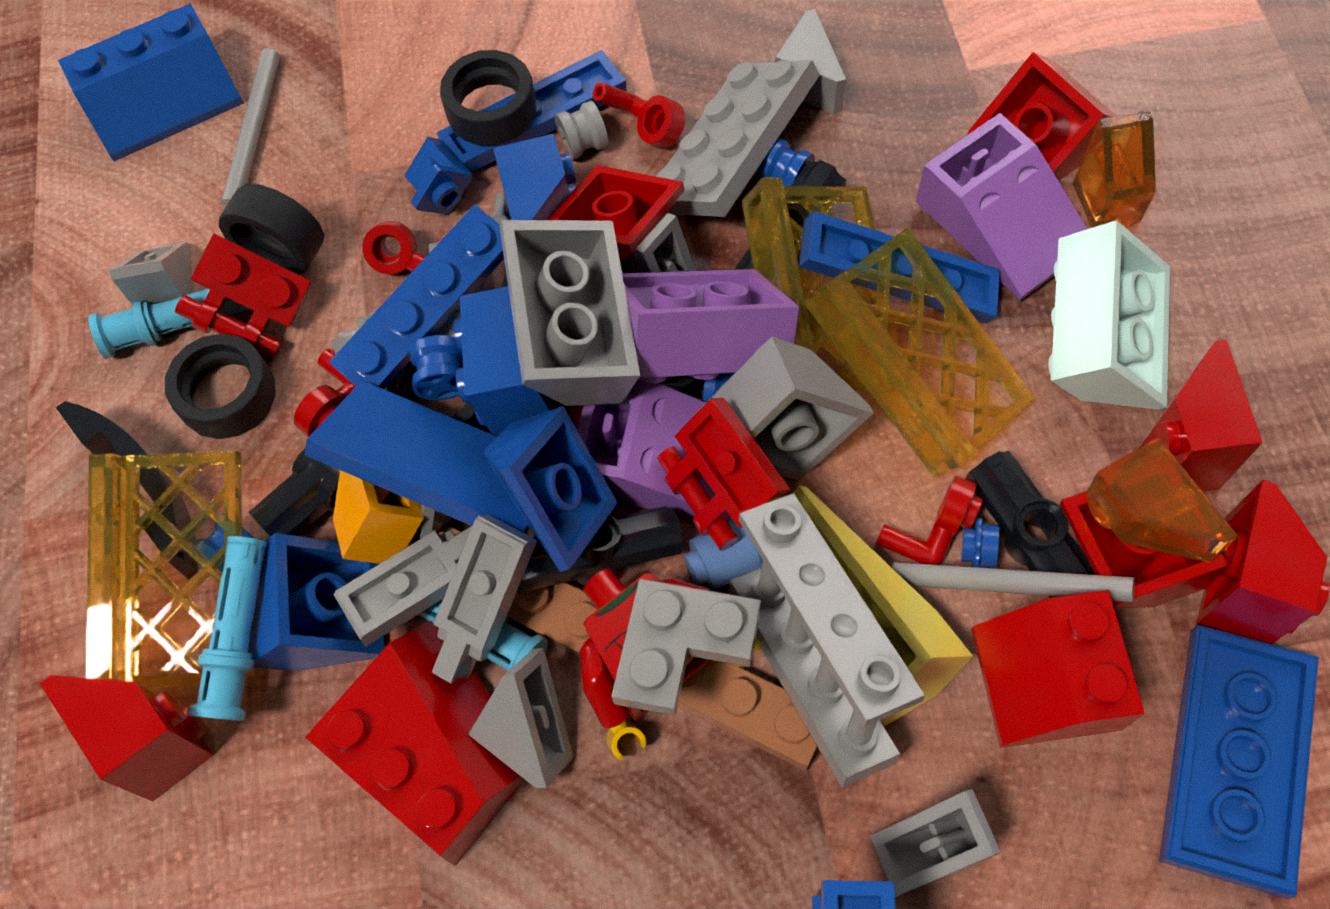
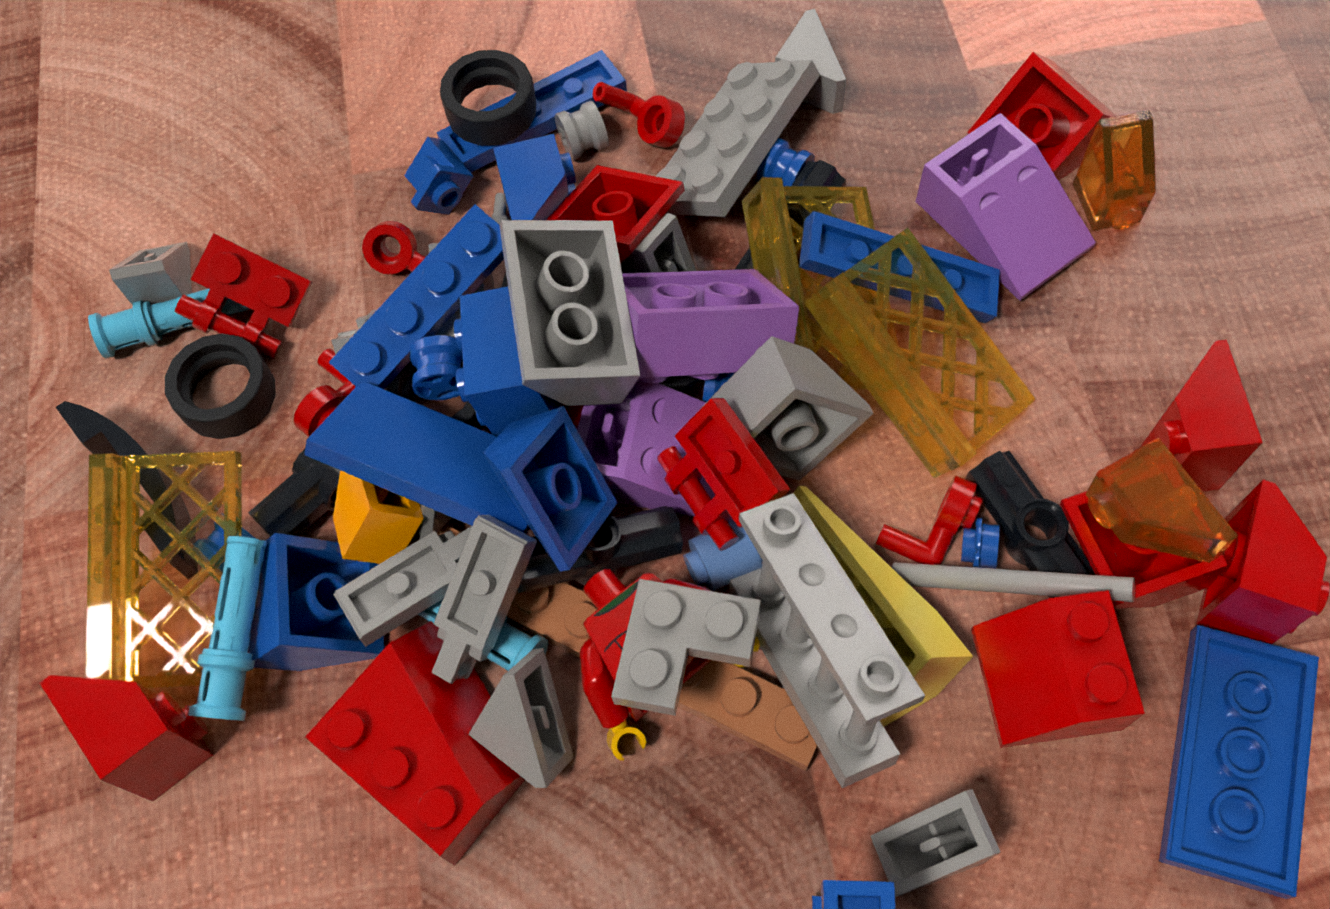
blue slope [58,3,244,161] -> none
black tyre [219,184,325,275] -> none
light grey bar [221,48,280,207] -> none
light aqua slope [1048,220,1170,410] -> none

